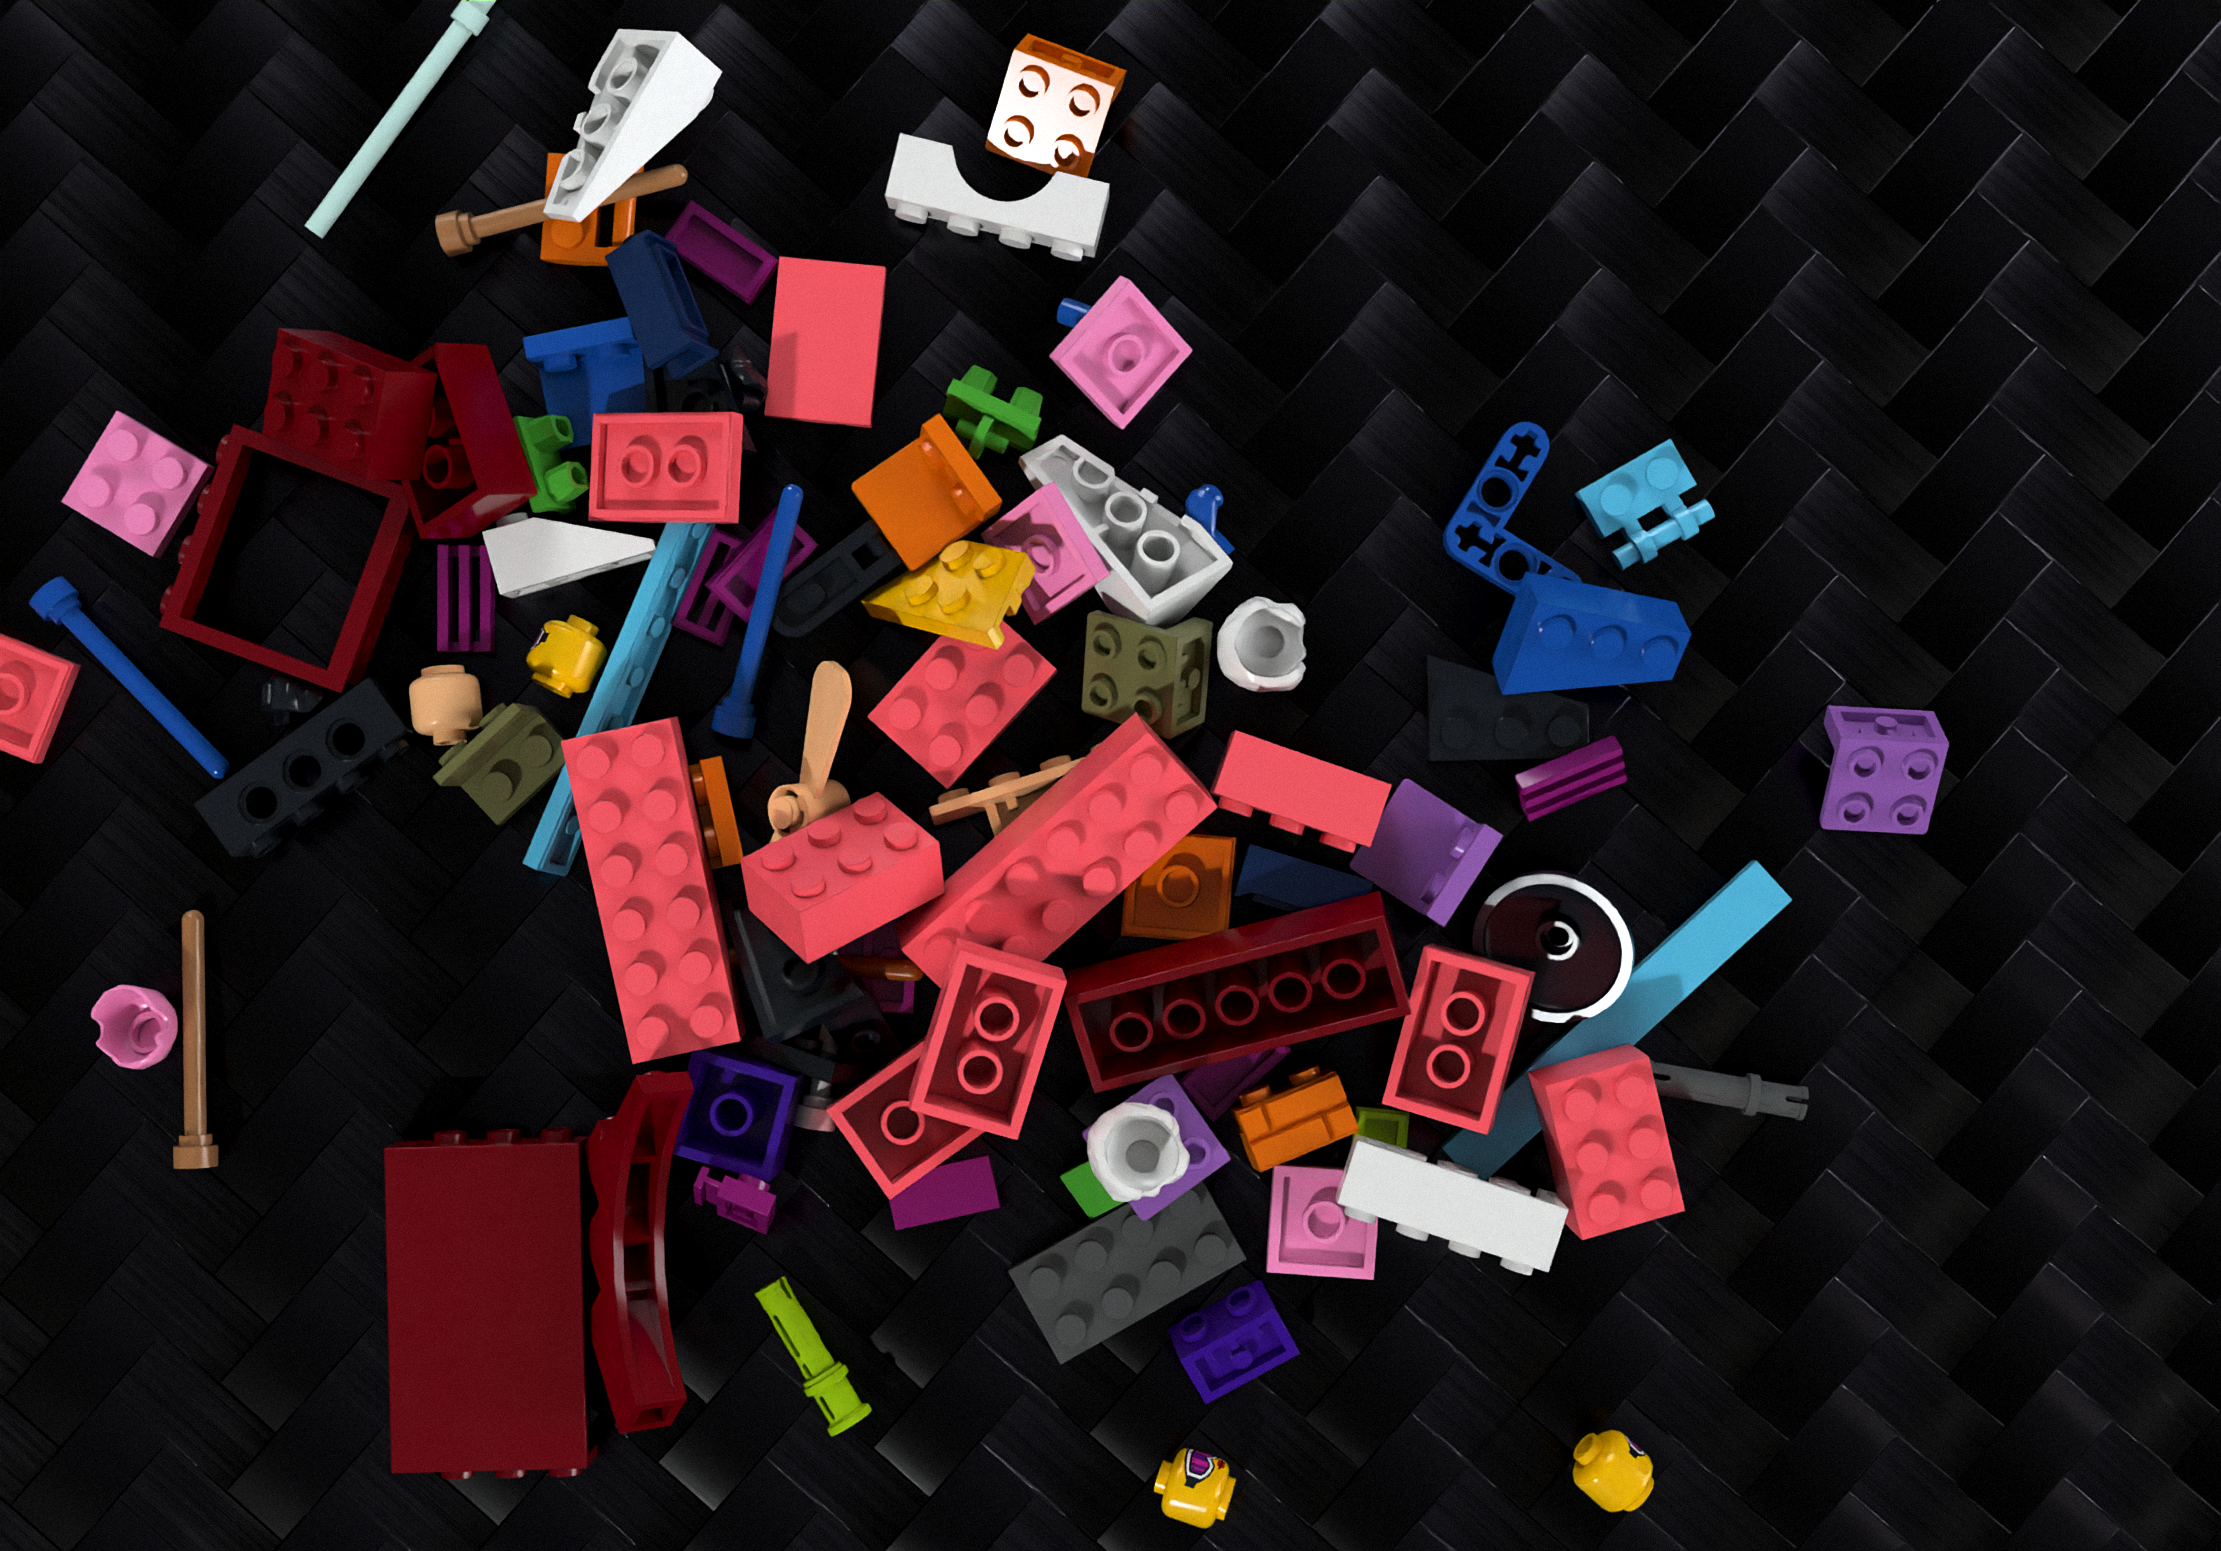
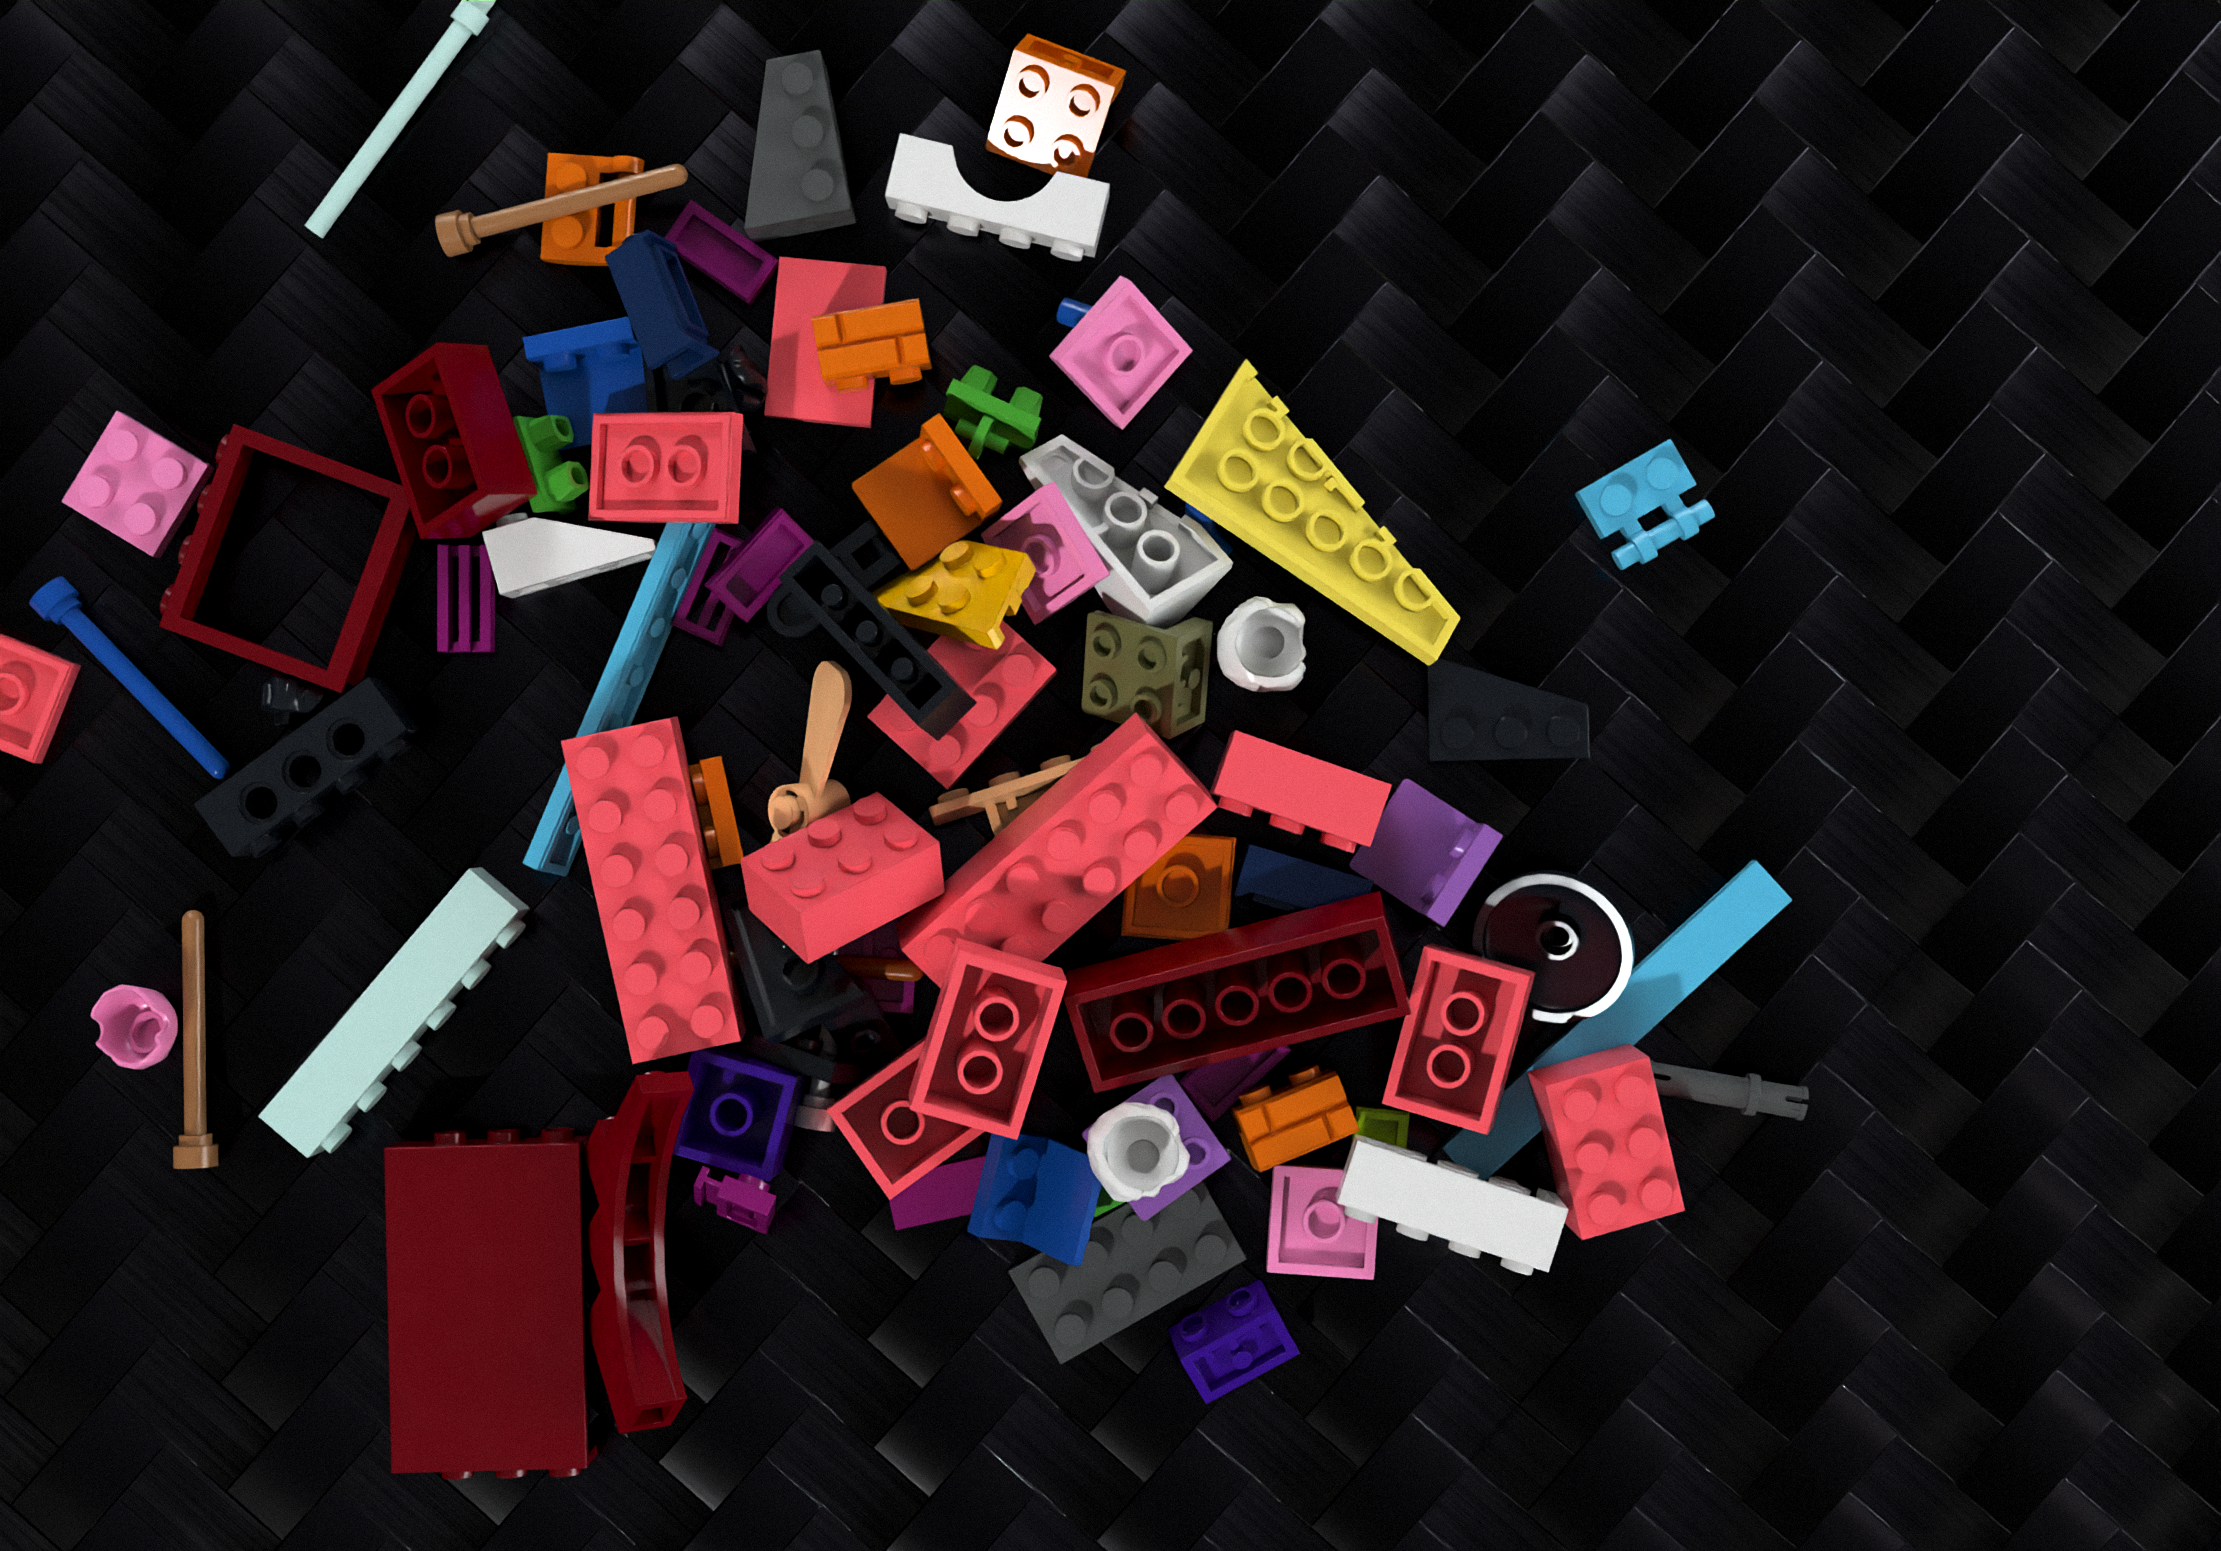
dark red brick [262,328,438,480] -> none
light nougat head [409,665,483,745] -> none
olive bracket [433,703,567,825] -> none
yellow head [526,615,608,698] -> none
white wedge [543,29,722,223] -> none
blue piece [711,484,803,739] -> none
lime pin [754,1275,872,1436] -> none
yellow head [1154,1448,1236,1529] -> none
blue beam [1443,422,1582,597] -> none
blue wedge [1491,571,1691,695] -> none
magenta tile [1515,735,1627,822] -> none
yellow head [1573,1430,1654,1512] -> none
medium lavender bracket [1819,705,1949,834] -> none
none -> light aqua brick [258,867,530,1158]
none -> dark grey wedge [744,50,856,243]
none -> black brick [778,540,977,741]
none -> orange brick [812,298,932,394]
none -> blue bracket [967,1131,1102,1266]
none -> light yellow wing [1164,359,1461,666]

